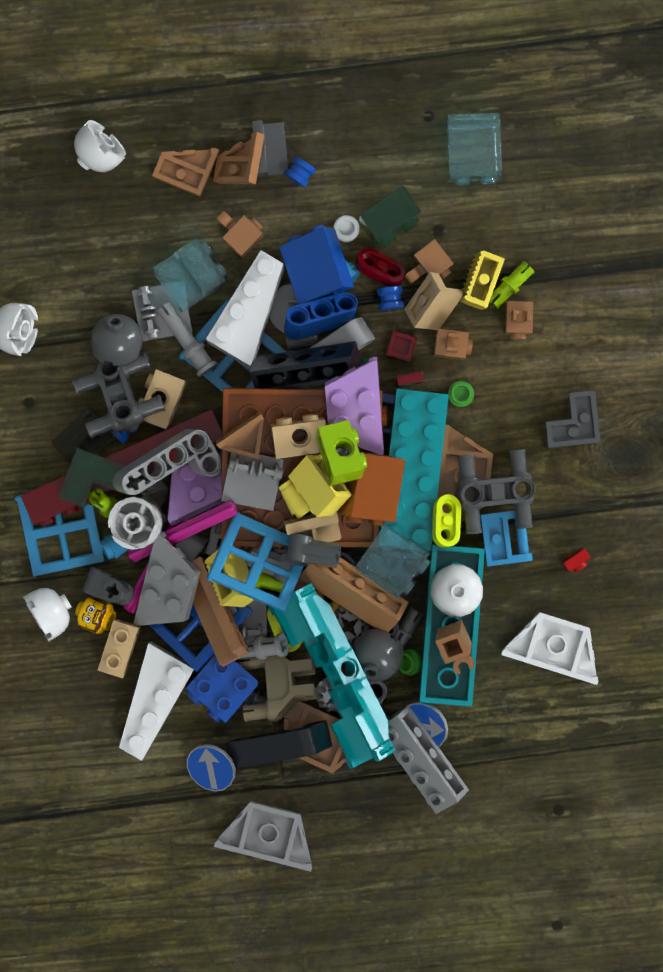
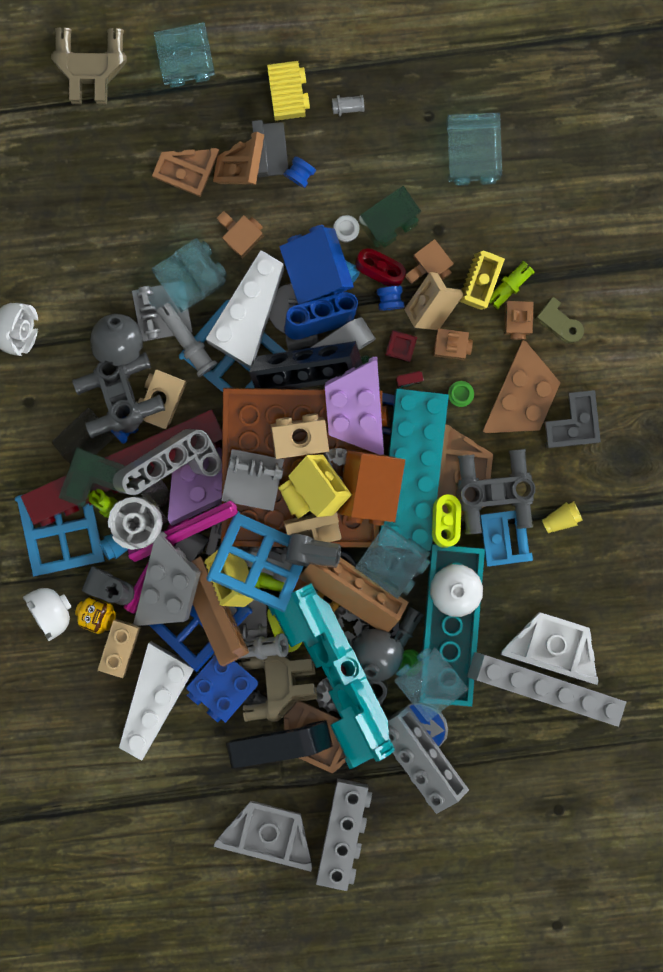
white cylinder [74,120,126,172] -> none
blue piece [187,744,236,791] -> none
medium nougat slope [216,411,264,459] -> none
lime brick [316,420,367,486] -> none
medium nougat brick [435,620,474,674] -> none
red plate [561,548,591,573] -> none
none -> dark tan connector [51,27,127,105]
none -> clear light blue plate [154,22,215,87]
none -> light yellow brick [267,61,310,121]
none -> light grey brick [316,778,372,891]
none -> light grey pin [332,95,364,116]
none -> clear light blue plate [394,647,469,722]
none -> light grey brick [467,652,626,727]
none -> medium nougat wing [482,340,560,433]
none -> olive leg [535,297,584,343]
none -> light yellow cone [542,502,583,533]

